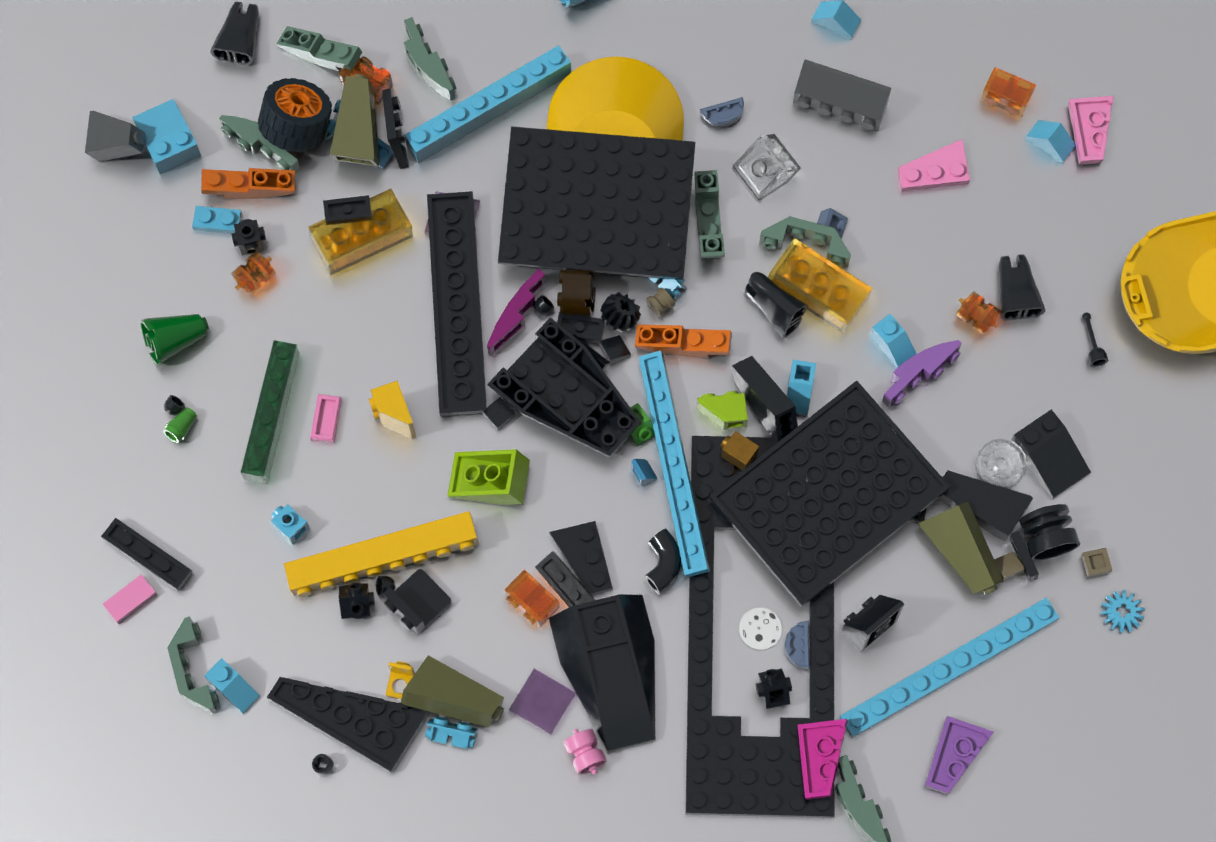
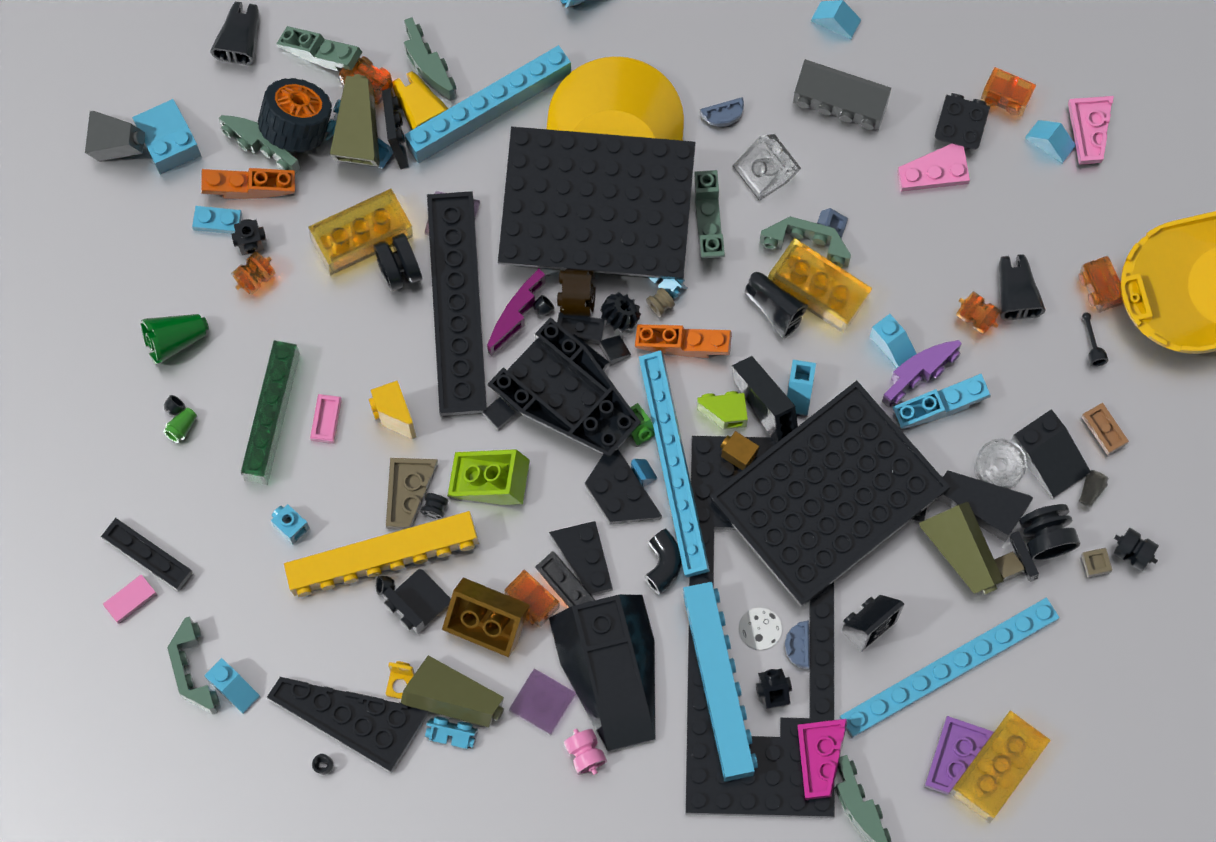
black plate [323,195,372,225] -> none
black brick [339,582,375,619] -> none
medium azure gear [1101,590,1145,633] -> none
none -> black wheel [373,233,422,291]
none -> dark tan wing [386,458,438,529]
none -> yellow piece [392,71,448,130]
none -> black wheel [420,493,448,520]
none -> pearl gold brick [442,577,530,657]
none -> black wing [585,449,662,525]
none -> medium azure brick [683,582,758,782]
none -> medium azure slope [893,374,991,429]
none -> black bracket [935,93,990,150]
none -> clear yellow brick [950,710,1051,823]
none -> clear orange brick [1078,256,1123,313]
none -> clear smoke cone [1079,470,1109,507]
none -> medium nougat plate [1081,403,1129,456]
none -> black wheel [1113,527,1159,571]

